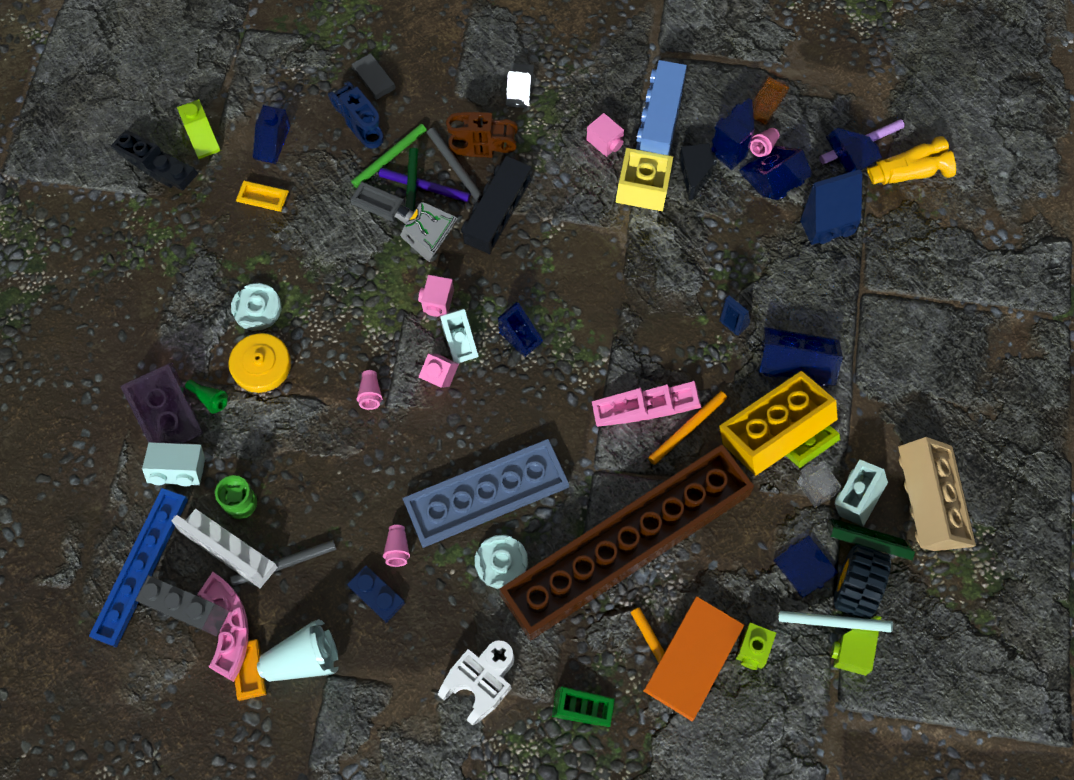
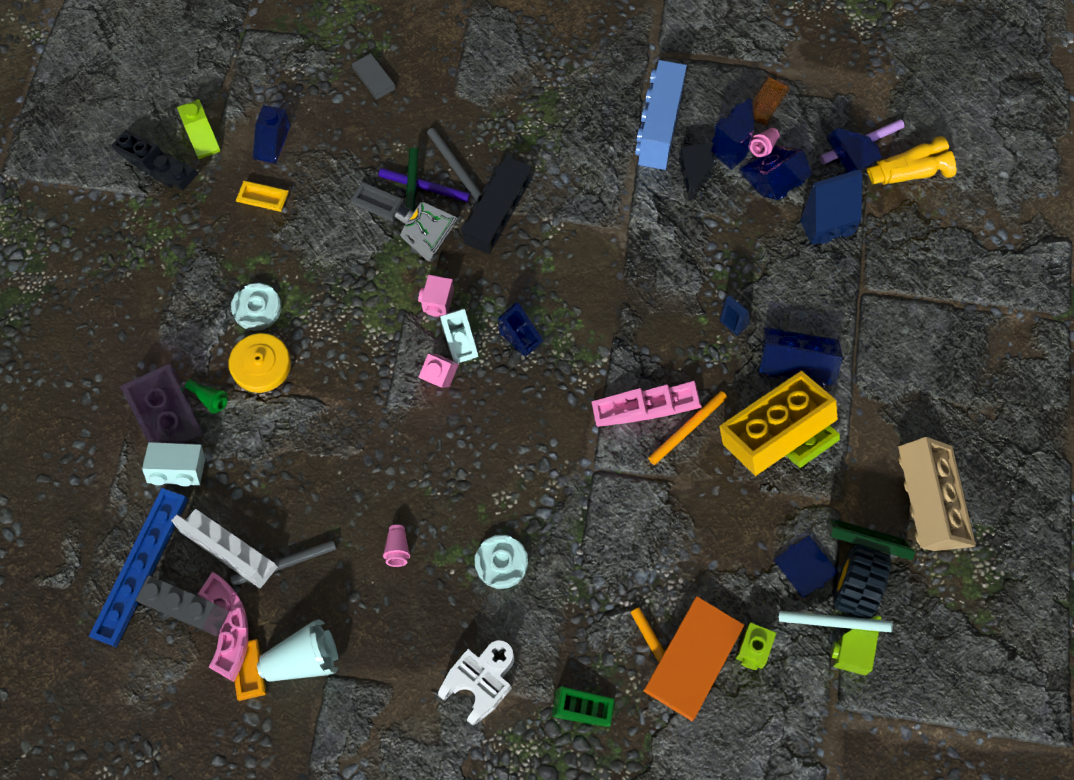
bright green wheel [215,475,258,519] -> none
dark blue piece [328,81,384,149] -> none
dark blue plate [347,566,405,623] -> none
bright green bar [351,124,427,188] -> none
bright pink cone [357,370,382,410] -> none
sand blue plate [403,439,569,548] -> none
reddish brown piece [446,112,518,158] -> none
reddish brown brick [499,444,754,641] -> none
slope [506,63,534,109] -> none
bright pink brick [587,113,624,157] -> none
light yellow slope [616,148,673,211] -> none
clear brick [797,461,842,507] -> none
light aqua brick [835,460,888,527] -> none

